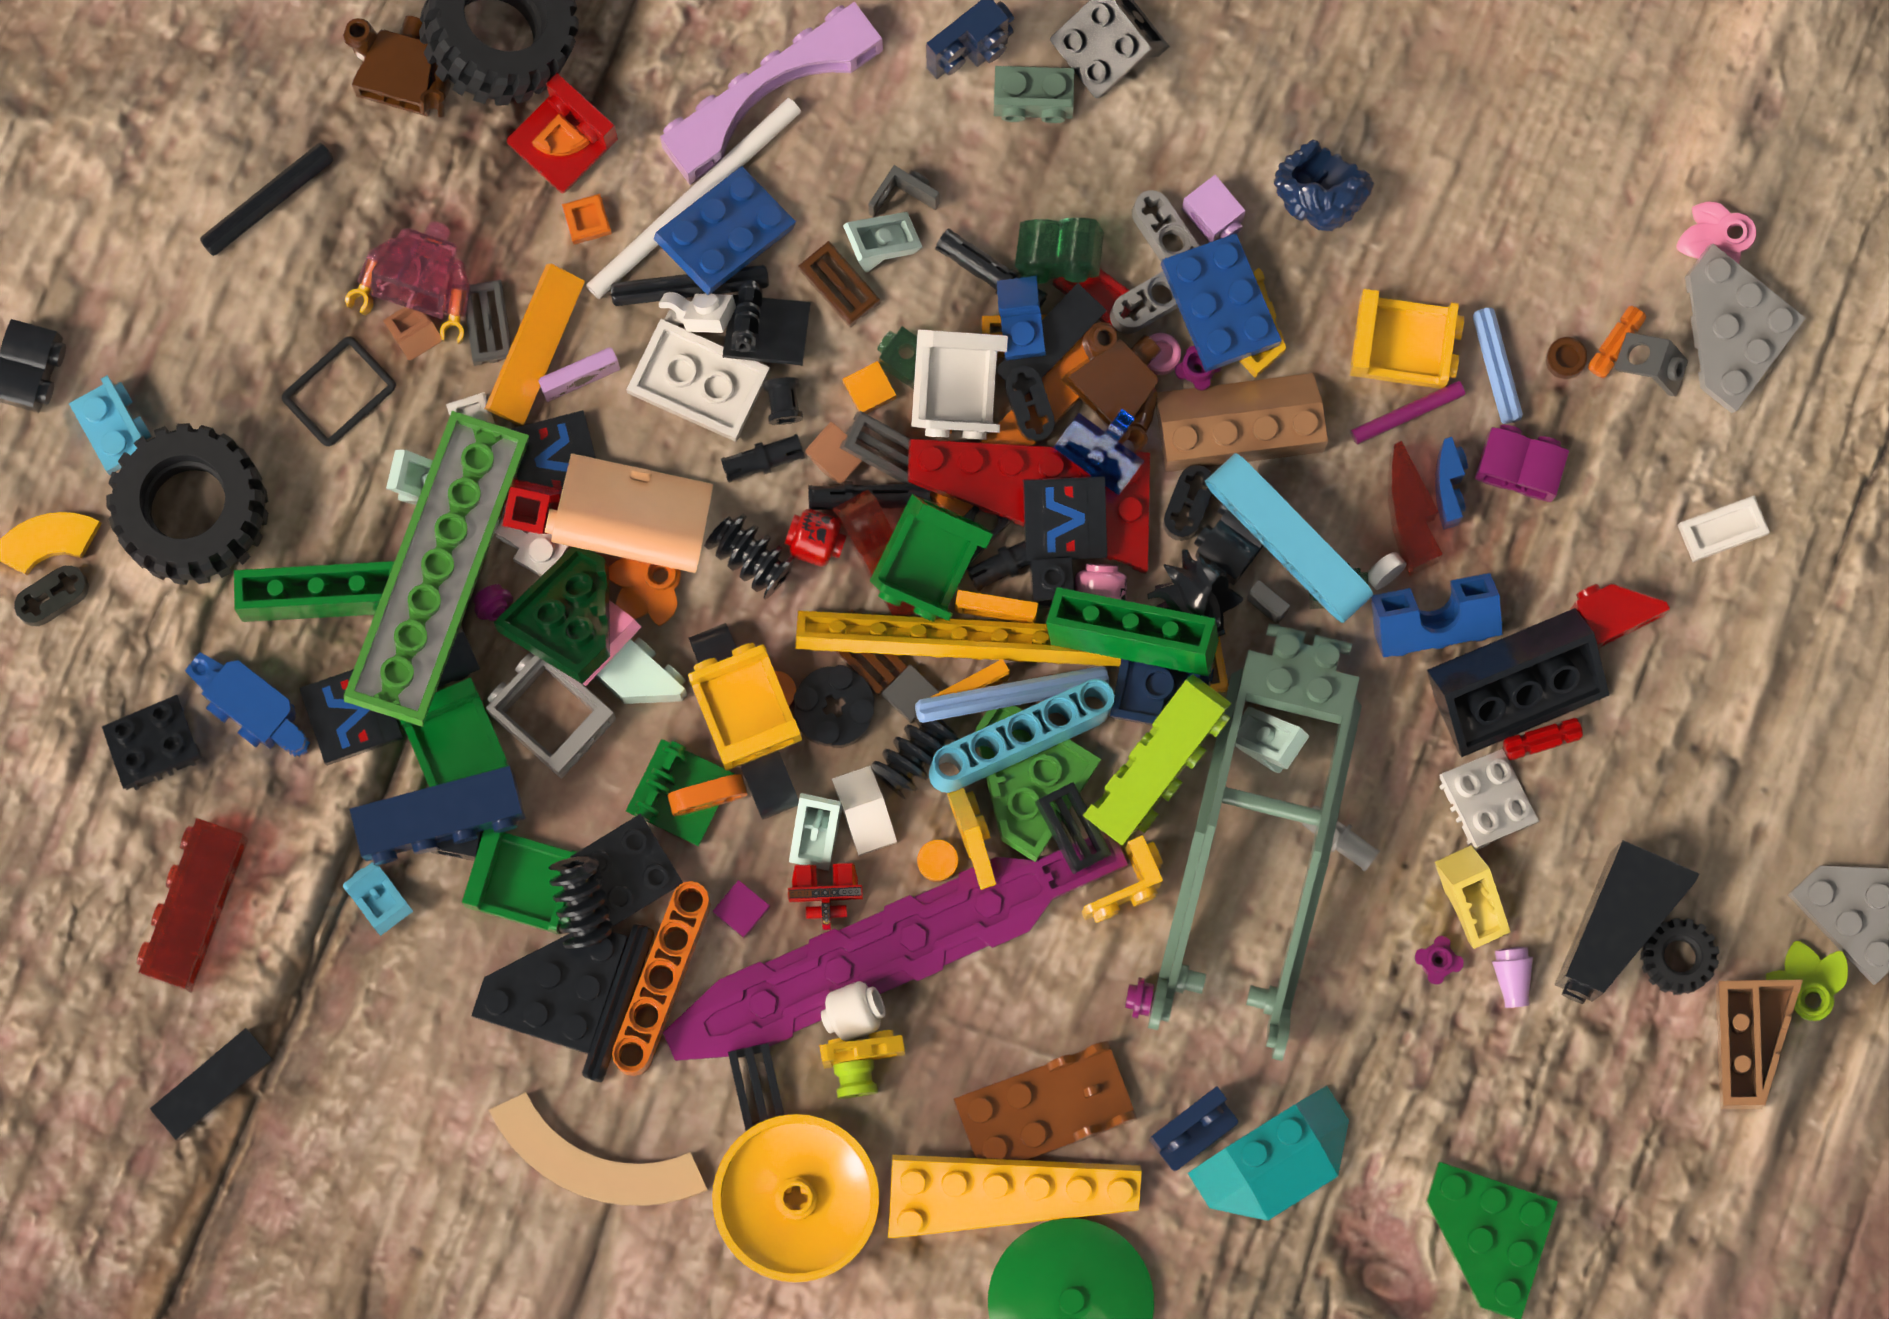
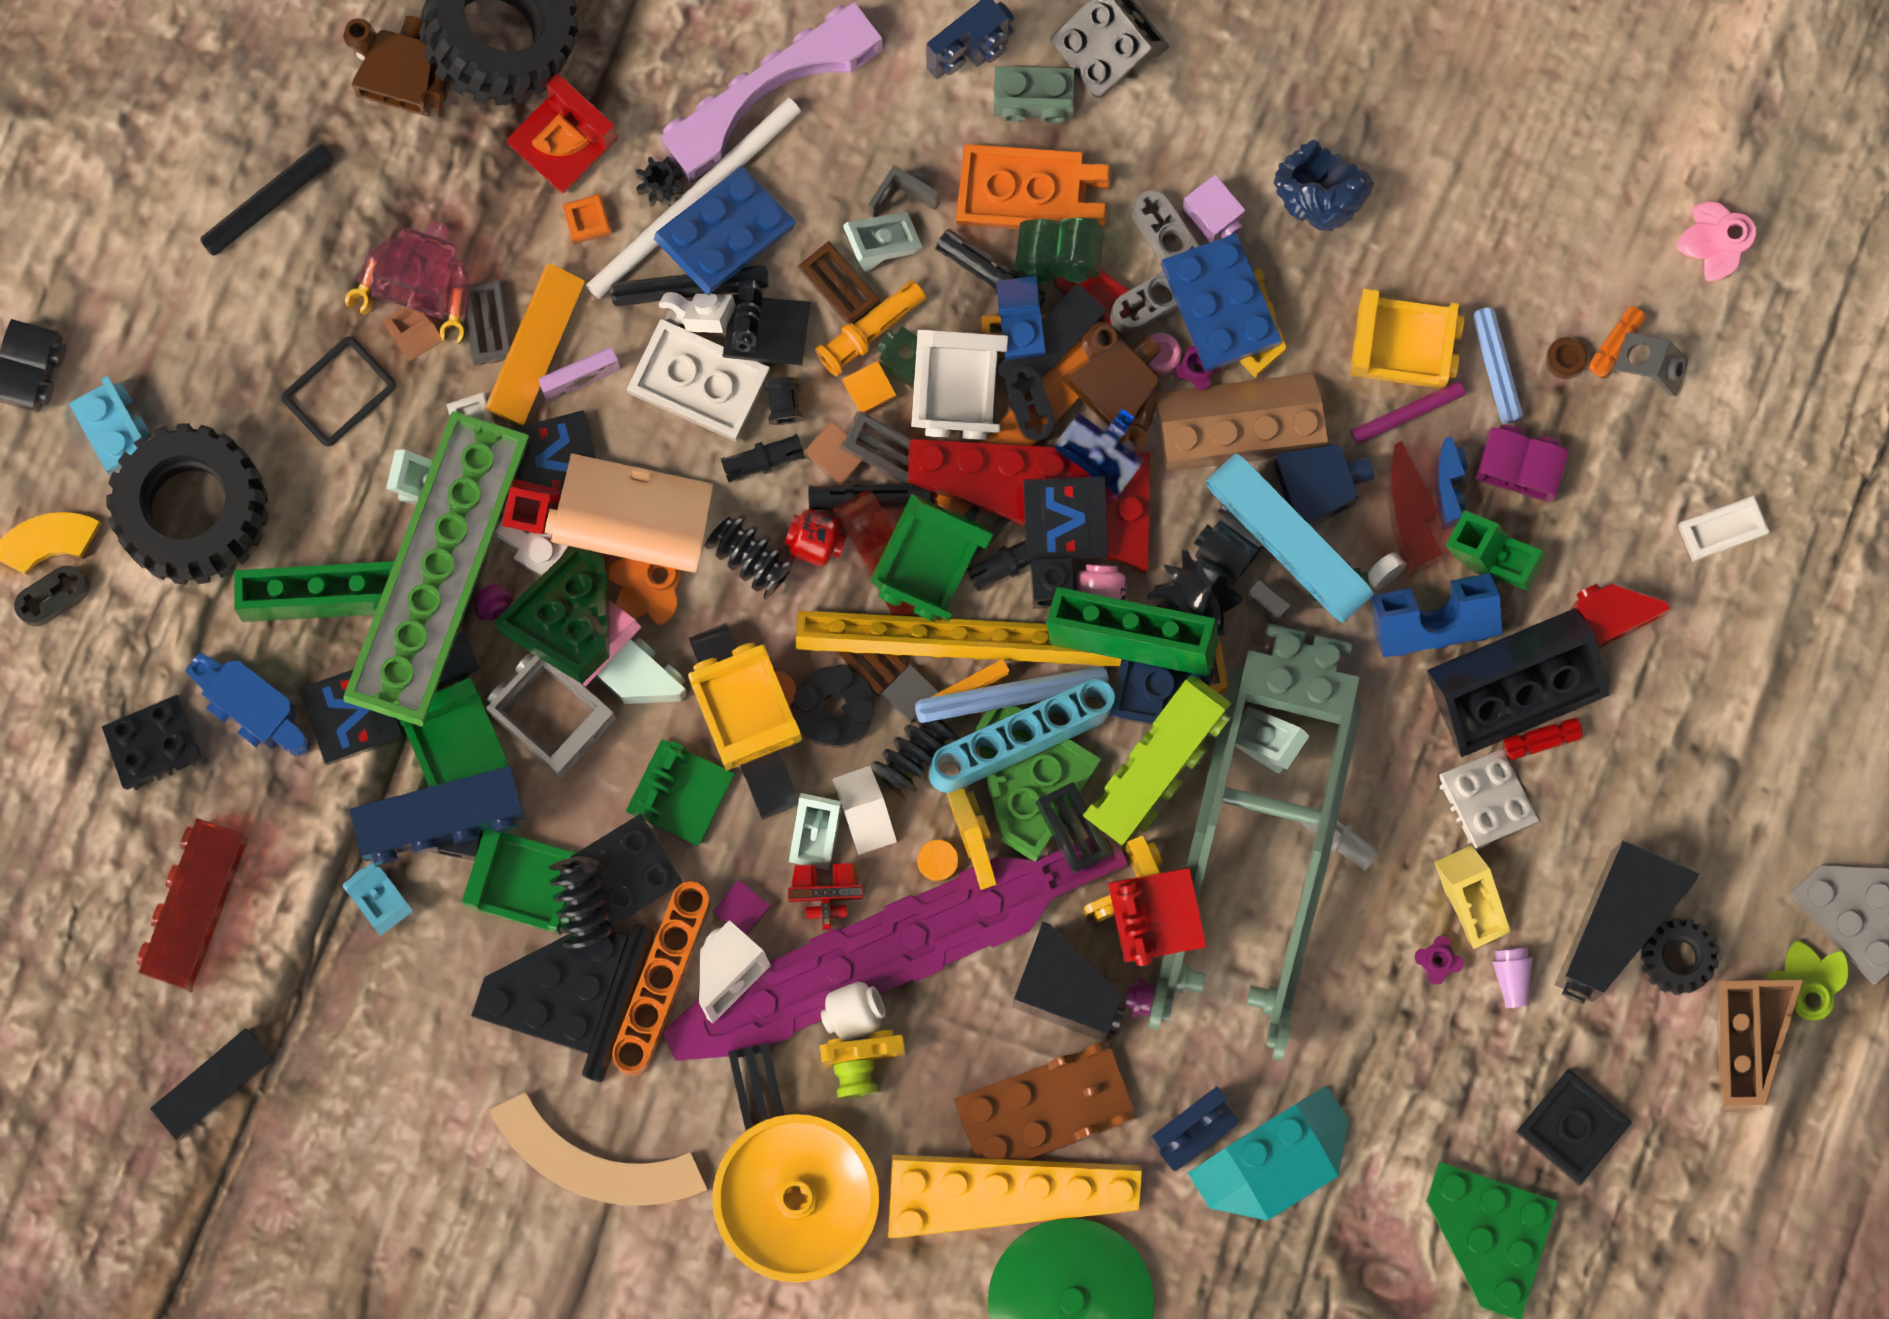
orange beam [667,774,748,816] -> none
light orange tile [955,590,1038,623] -> none
black beam [1163,465,1212,541] -> none
light grey plate [1685,244,1805,413] -> none
none -> black gear [636,156,684,207]
none -> white slope [699,920,771,1023]
none -> light orange pin [815,279,927,377]
none -> orange tile [956,144,1110,234]
none -> black slope [1012,922,1126,1042]
none -> red hinge [1108,867,1207,966]
none -> dark blue torso [1273,445,1374,528]
none -> green brick [1446,510,1547,591]
none -> black tile [1515,1068,1632,1186]

